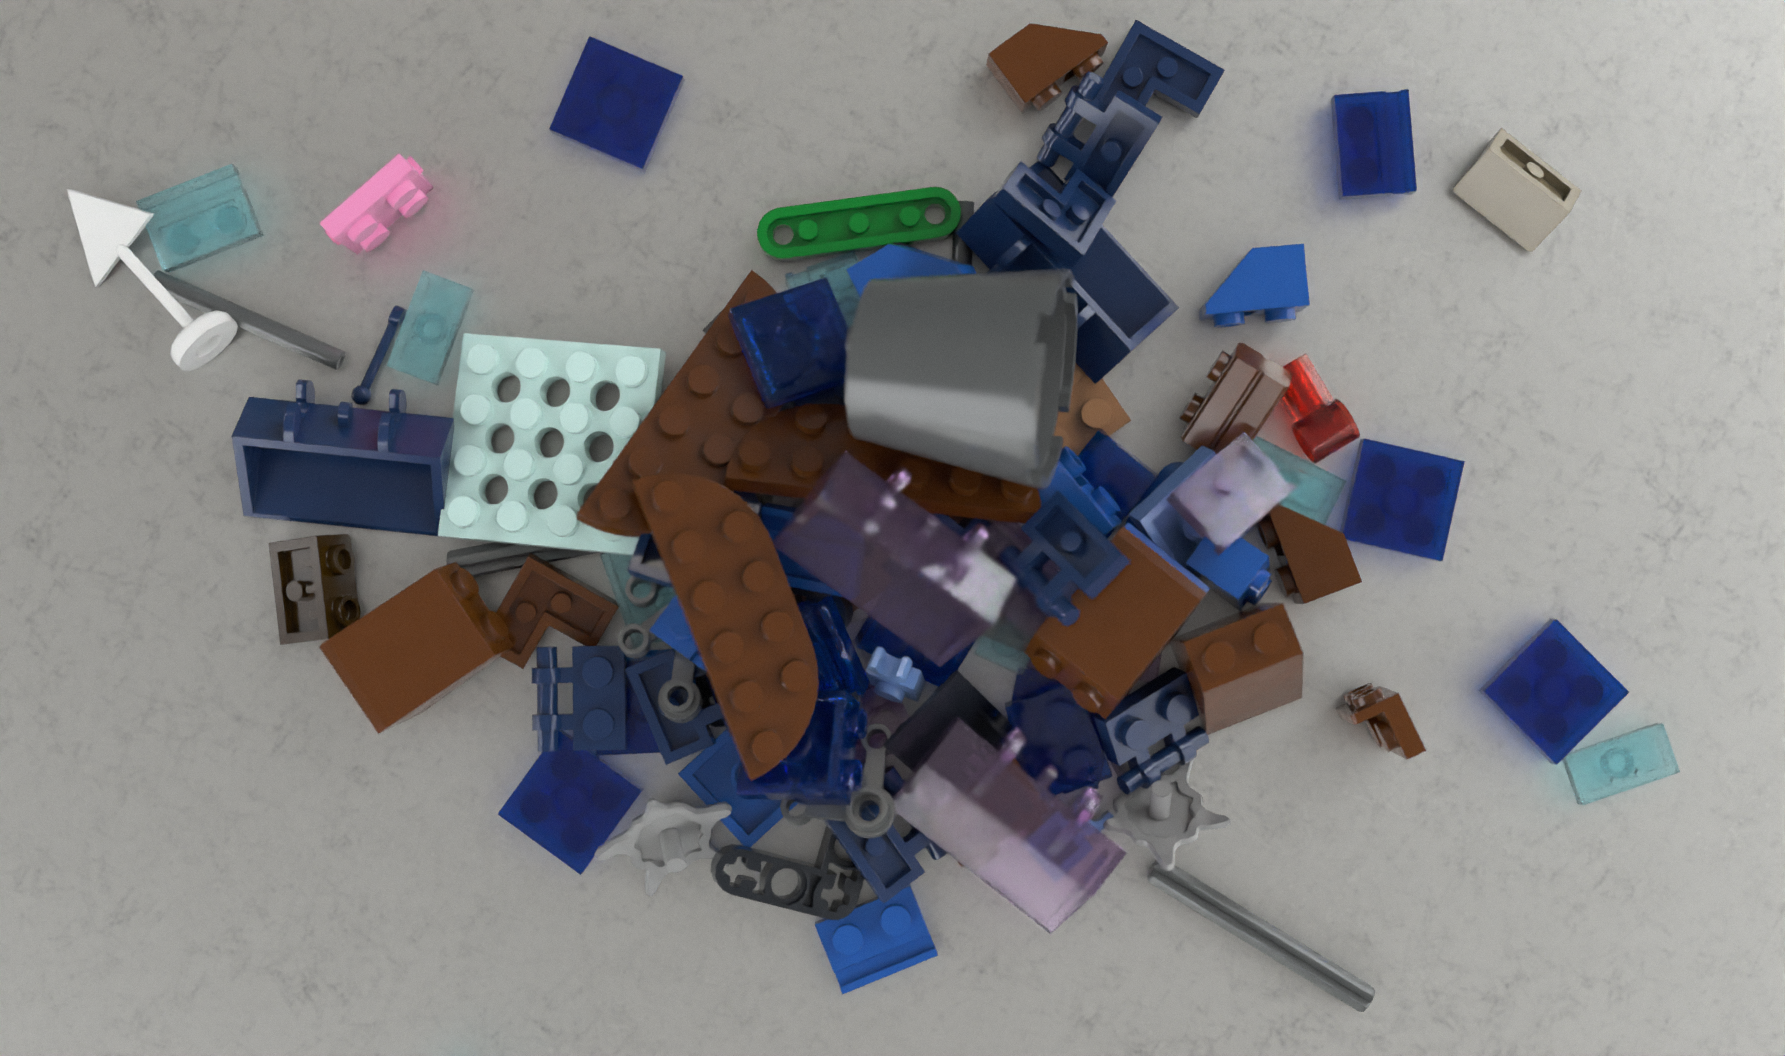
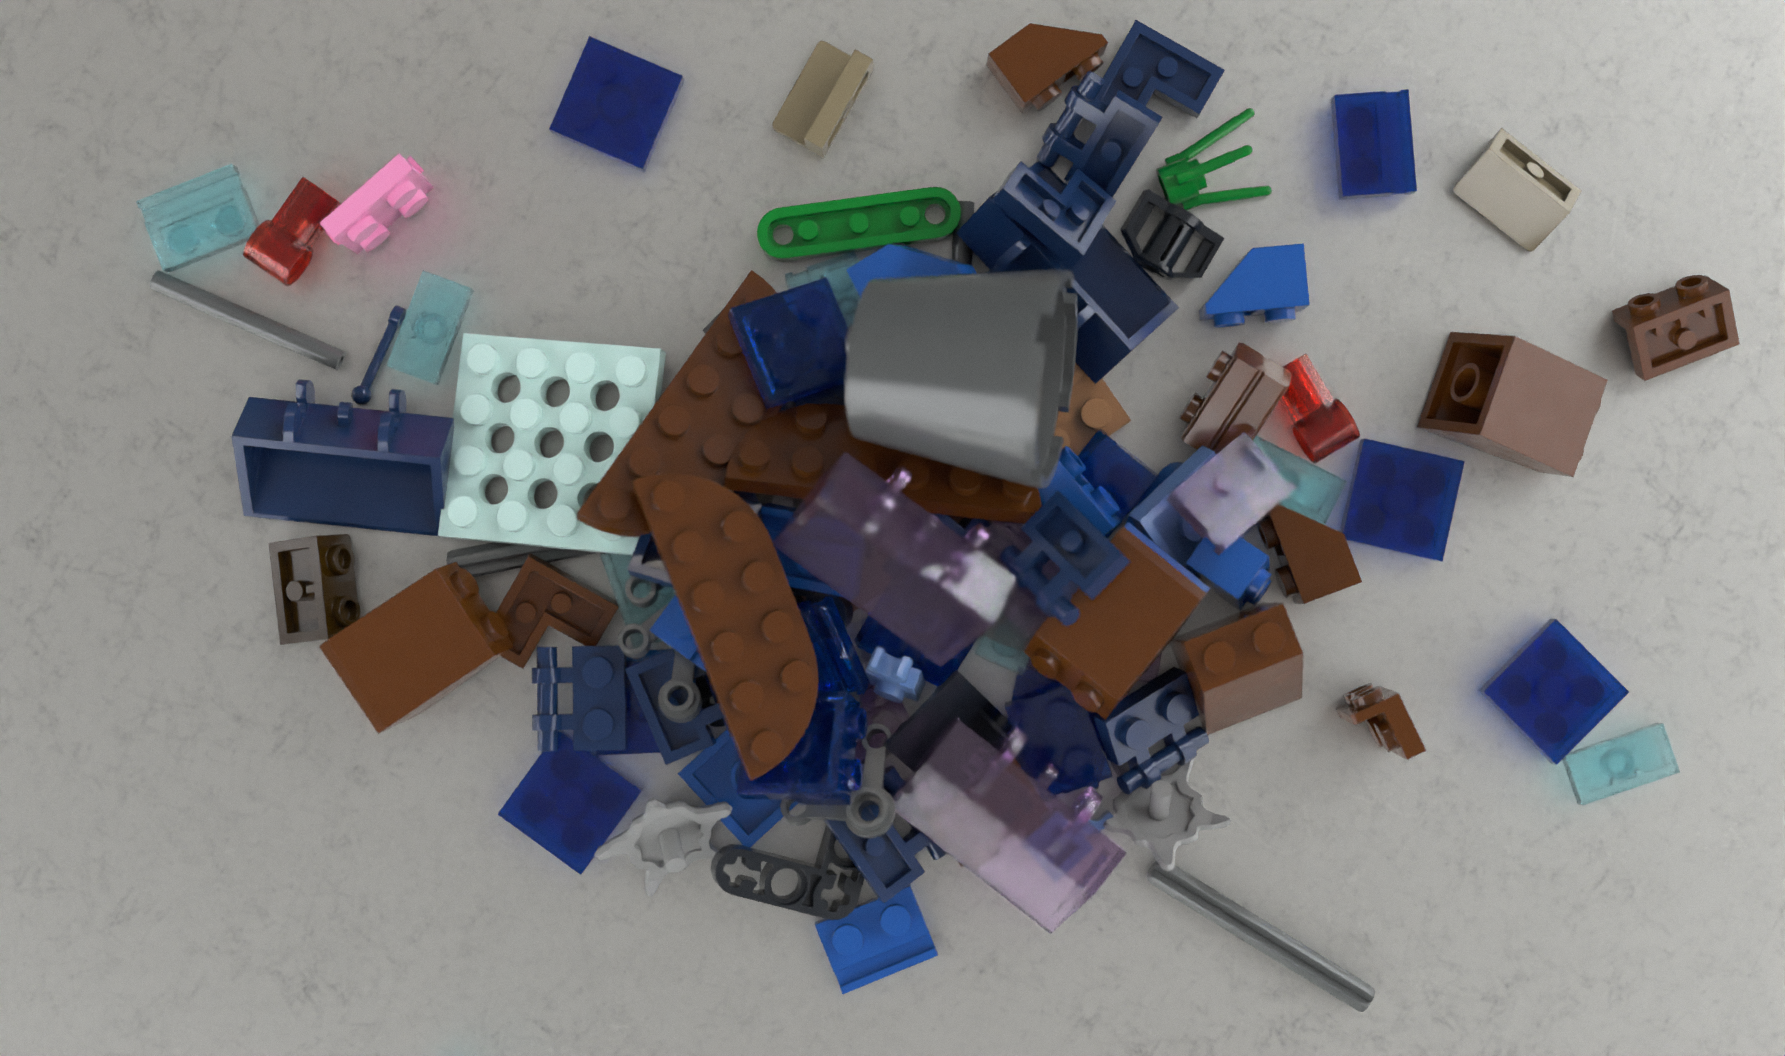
white piece [67,189,238,371] -> none
none -> clear red piece [243,177,342,286]
none -> dark tan panel [772,41,873,158]
none -> black piece [1120,189,1224,280]
none -> green plant [1156,108,1272,210]
none -> slope [1417,332,1608,477]
none -> reddish brown bracket [1612,275,1740,381]

